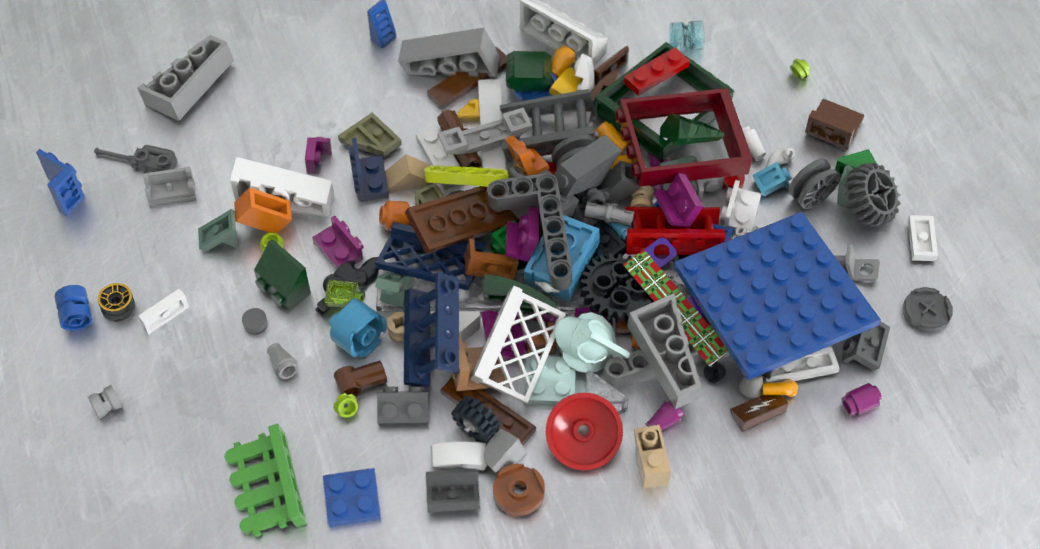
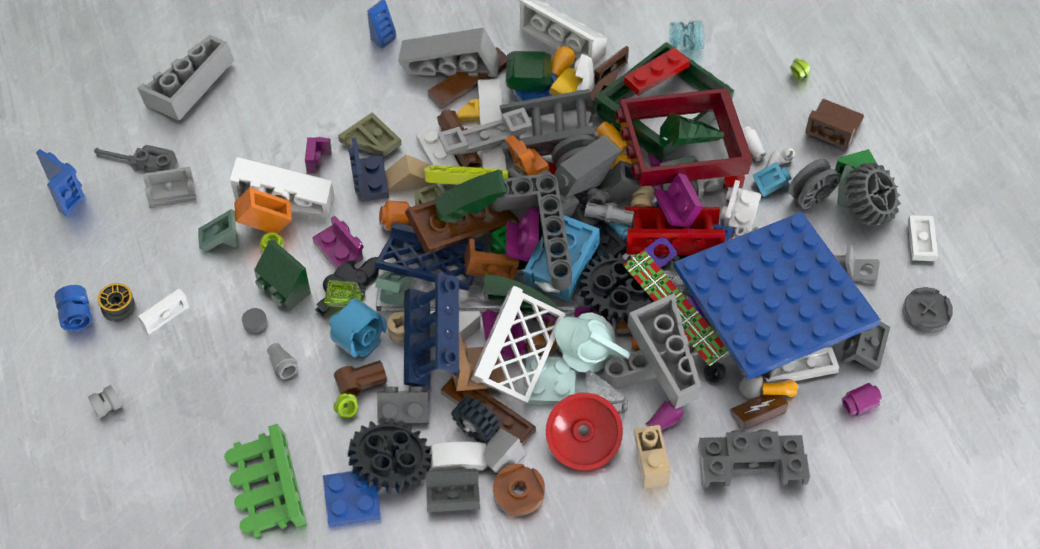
none -> black gear [347,419,432,494]
none -> dark green slope [435,170,506,224]
none -> dark grey bracket [698,429,810,487]

